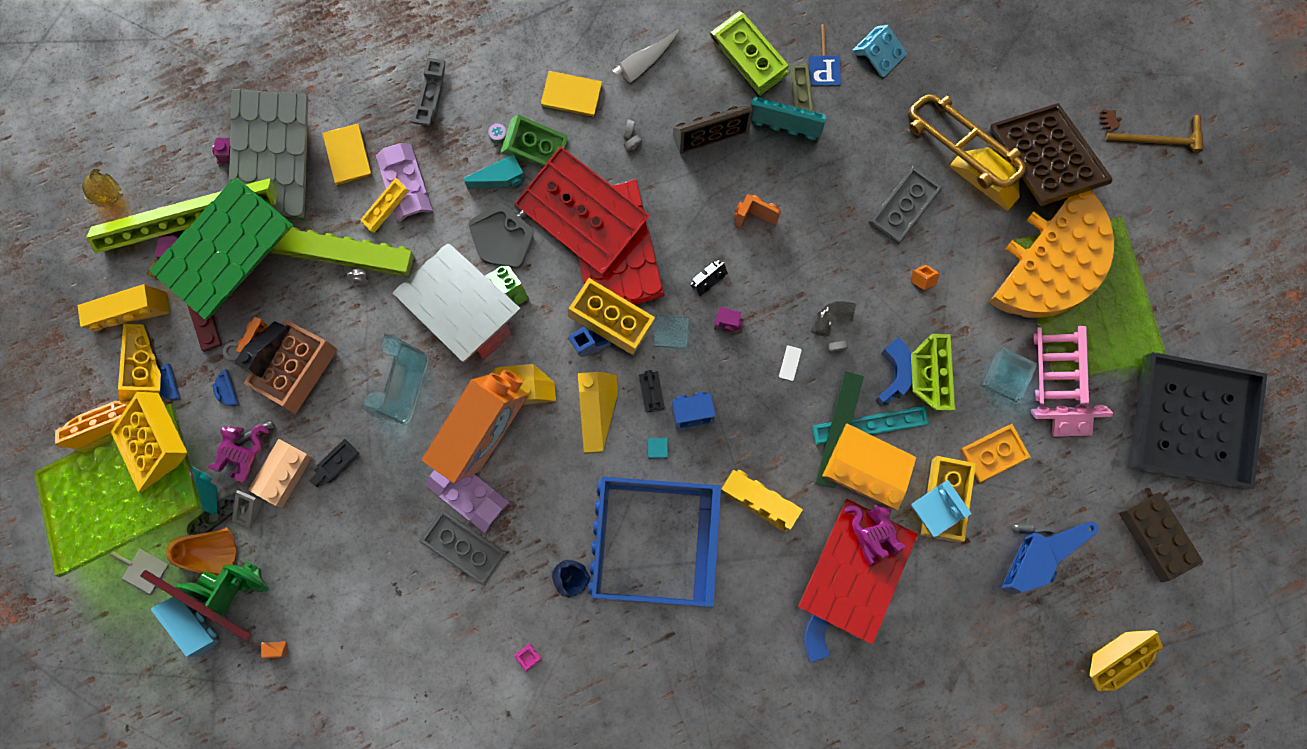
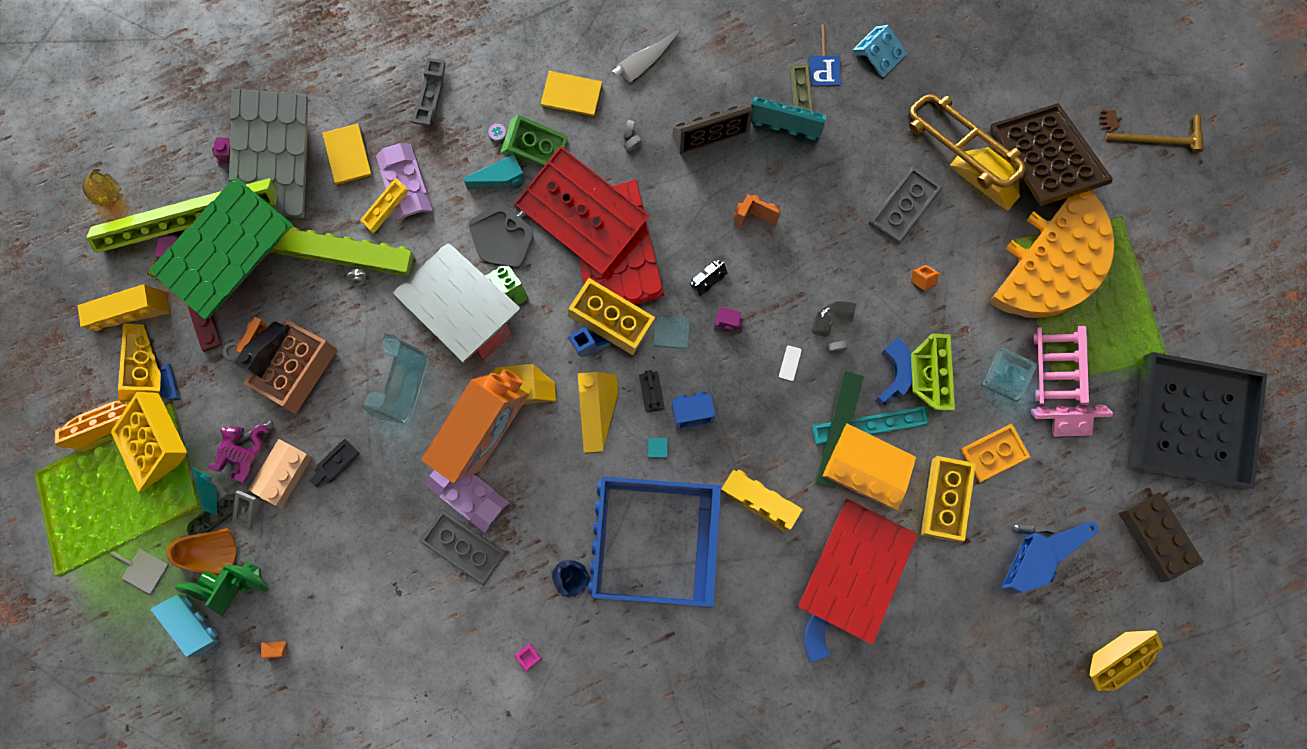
dark red tile [140,570,250,641] -> none
blue tile [213,369,239,406] -> none
lime hinge [710,11,789,96] -> none
magenta animal [845,505,906,565] -> none
medium azure bracket [911,480,972,537] -> none

